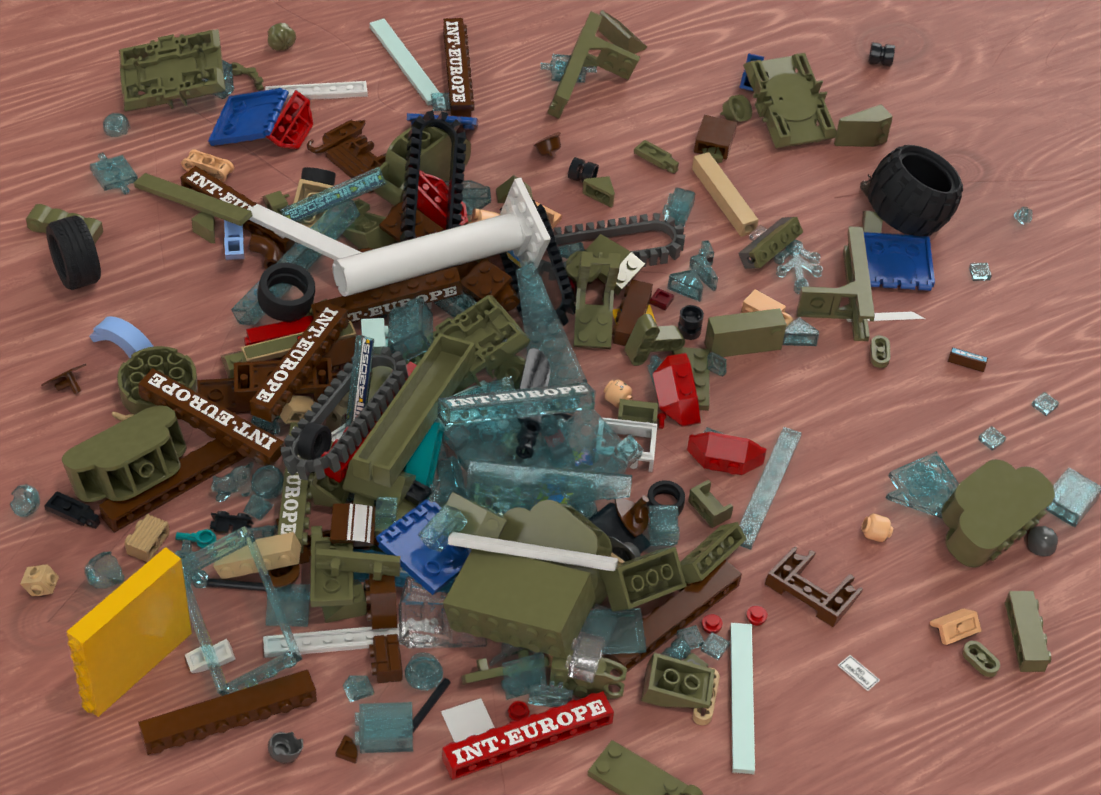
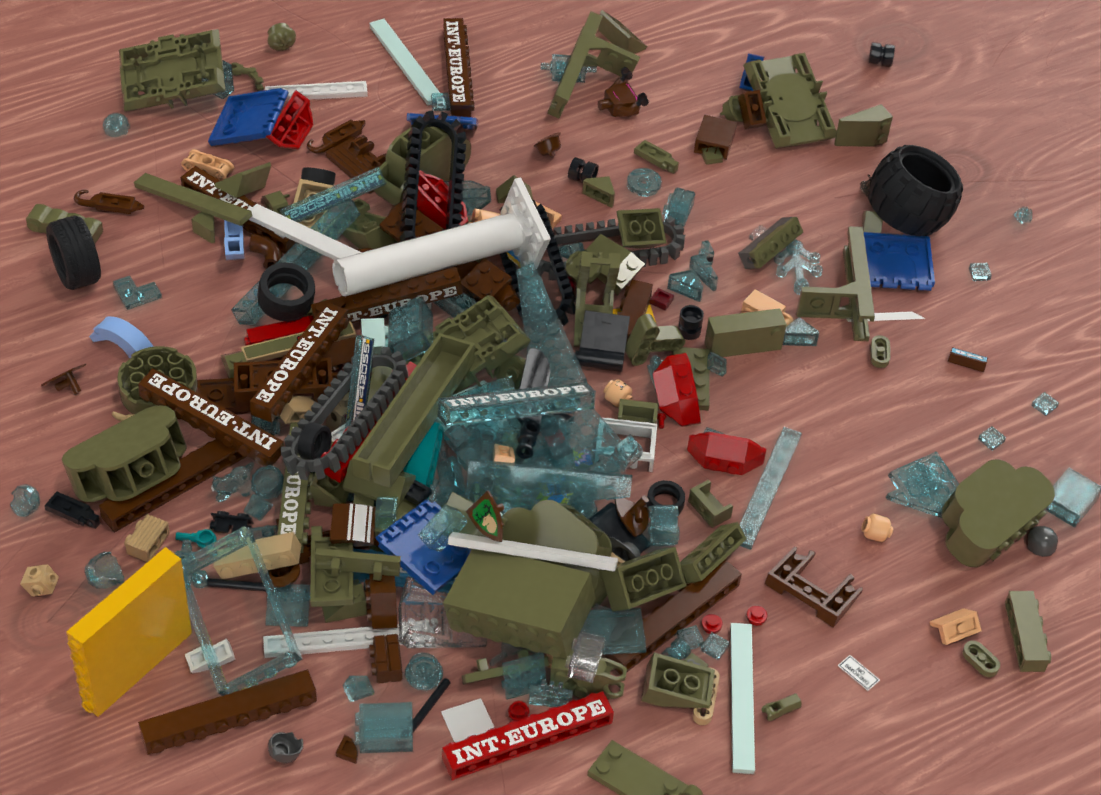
clear light blue plate [90,152,138,195] -> none
tan brick [692,152,758,237] -> none
none -> reddish brown plate [74,190,144,214]
none -> clear light blue tile [113,276,162,310]
none -> olive slope [214,162,271,198]
none -> shield [466,490,505,542]
none -> light nougat tile [492,444,515,466]
none -> black door [574,310,630,372]
none -> reddish brown torso [598,67,649,117]
none -> olive slope [616,208,666,249]
none -> clear light blue tile [627,168,662,196]
none -> reddish brown brick [738,90,767,129]
none -> olive bar [761,693,802,722]

